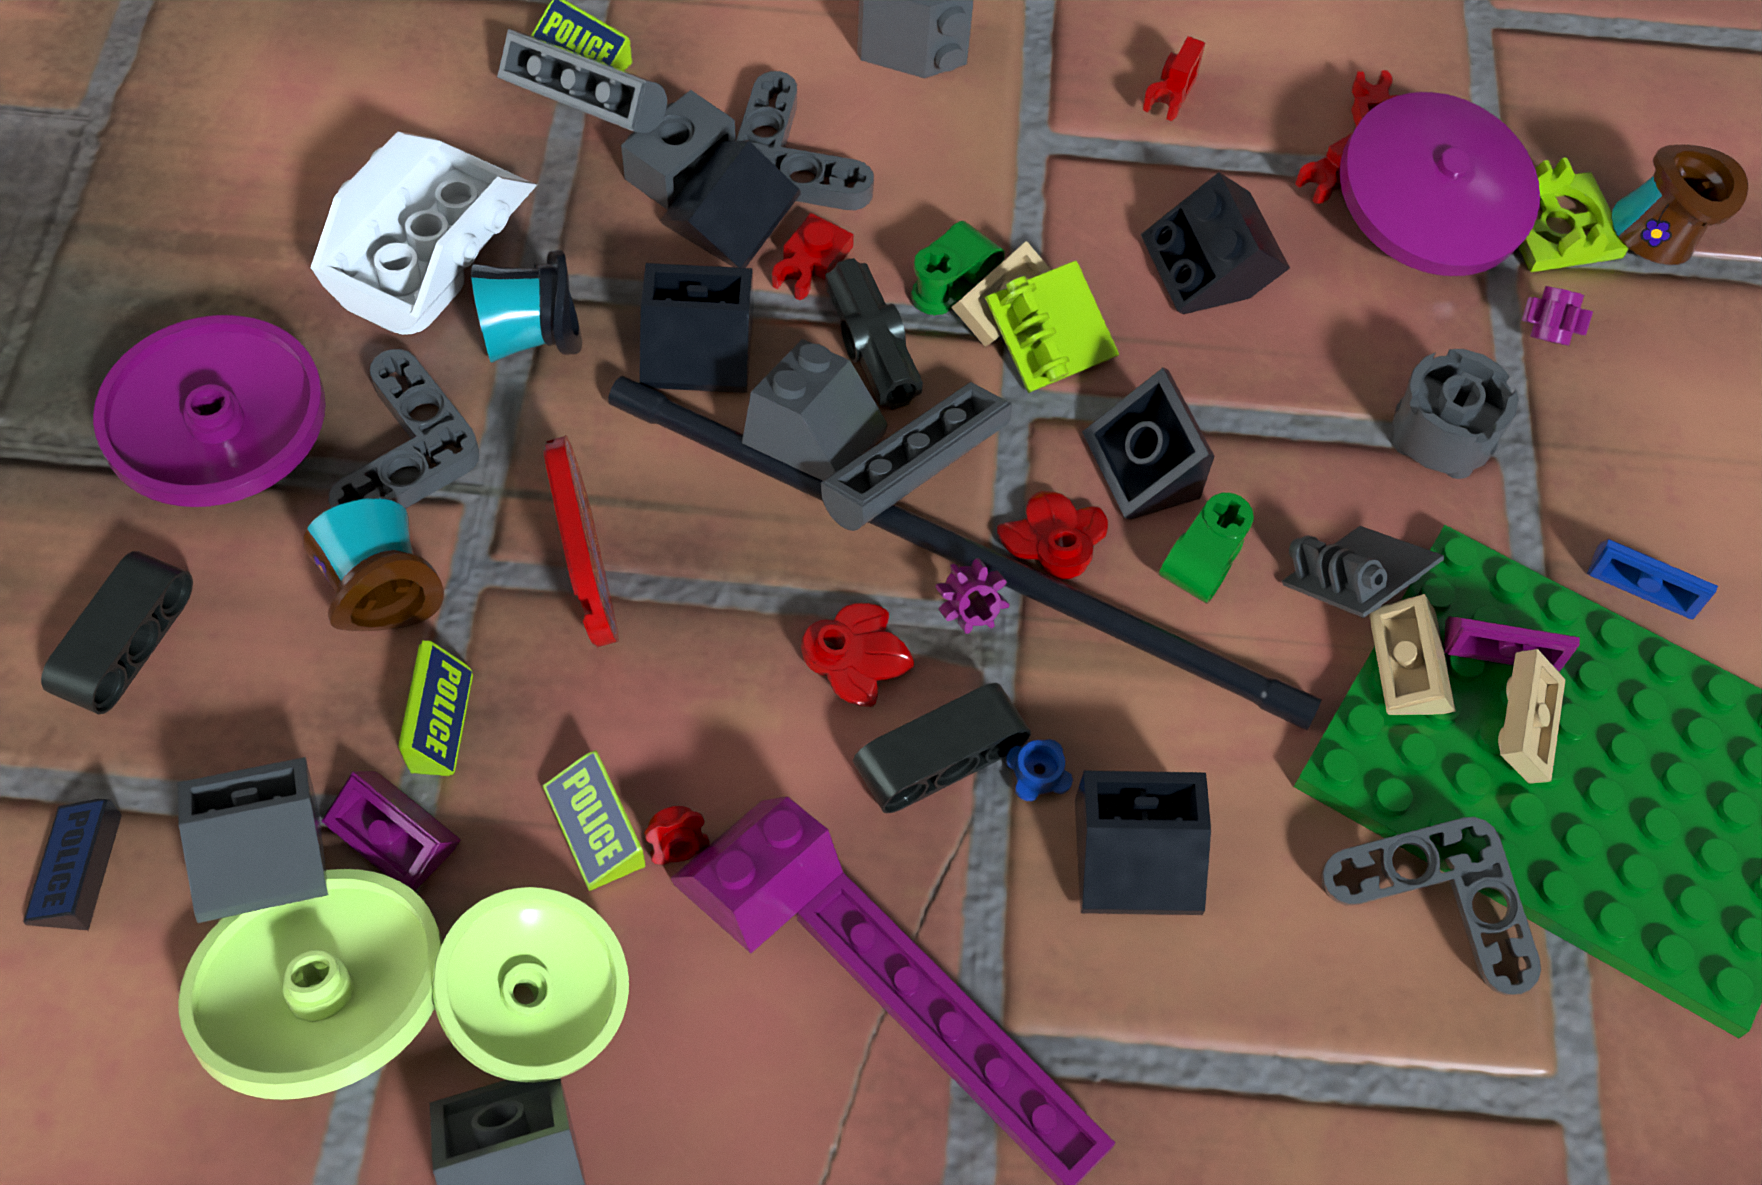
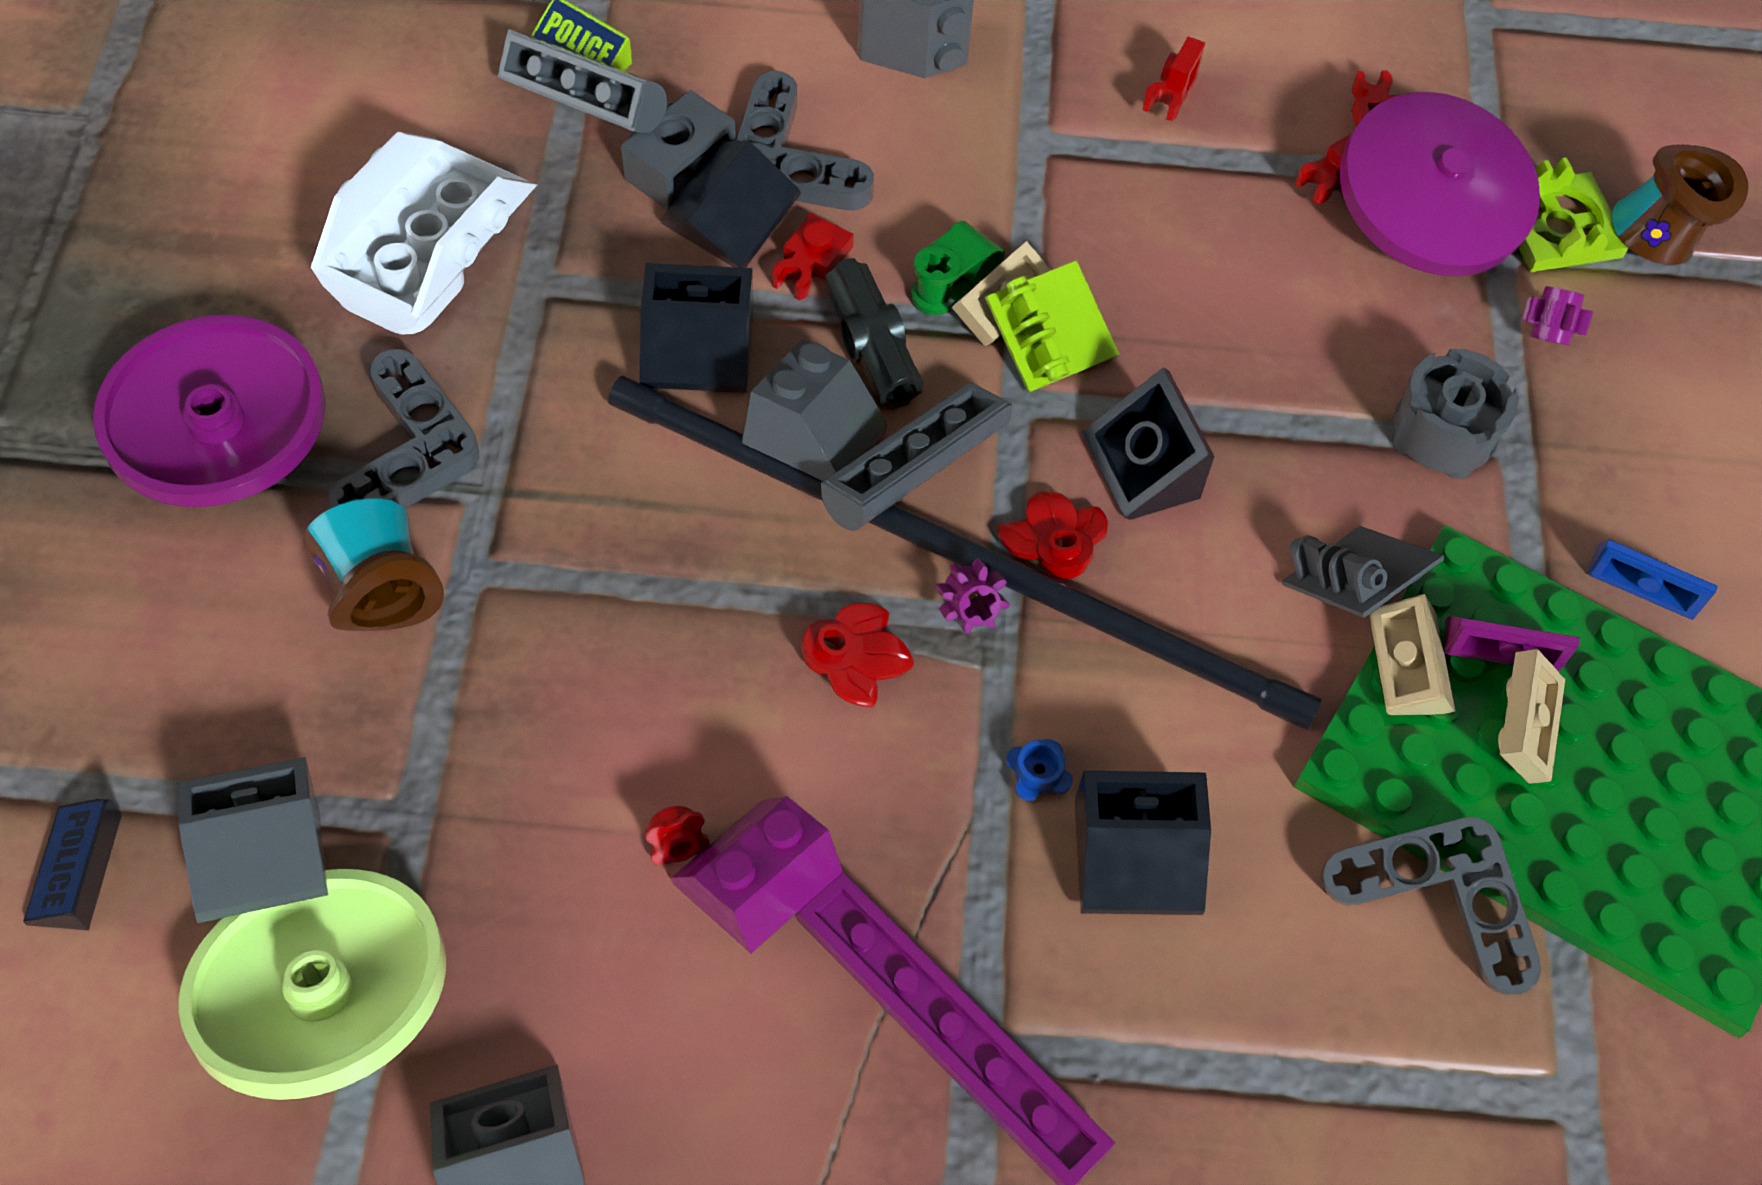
pearl dark grey beam [41,551,193,715] -> none
magenta slope [321,771,461,892] -> none
slope [398,640,473,776] -> none
yellowish green dish [433,887,629,1083] -> none
hat [471,250,582,363] -> none
red tile [543,435,619,648] -> none
slope [543,750,646,891] -> none
pearl dark grey beam [853,683,1031,814] -> none
black slope [1141,172,1290,315] -> none
green piece [1158,492,1254,604] -> none

